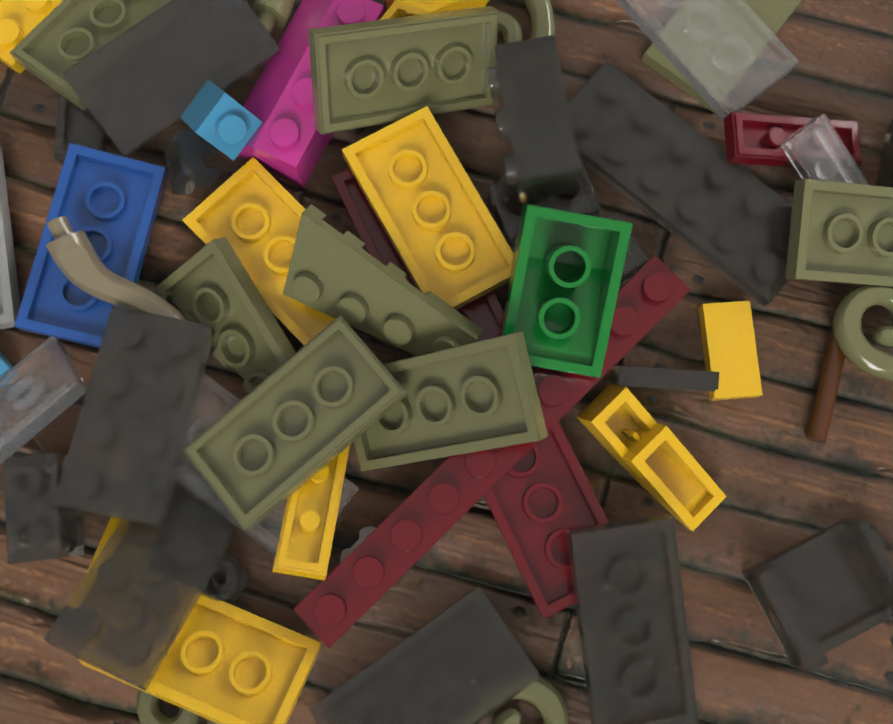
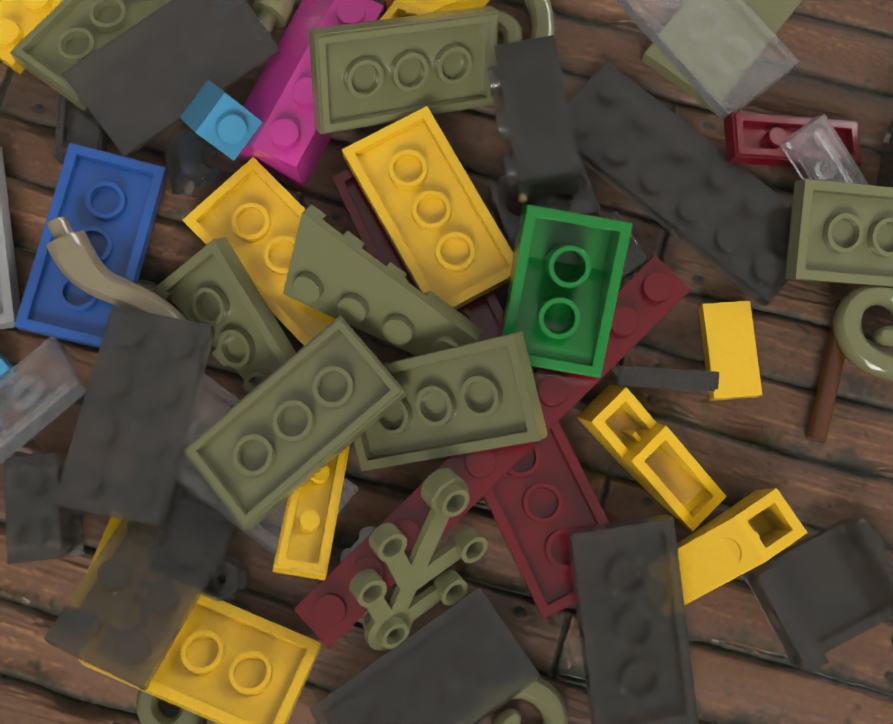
none -> olive plant [349,468,488,651]
none -> yellow slope [635,488,808,616]

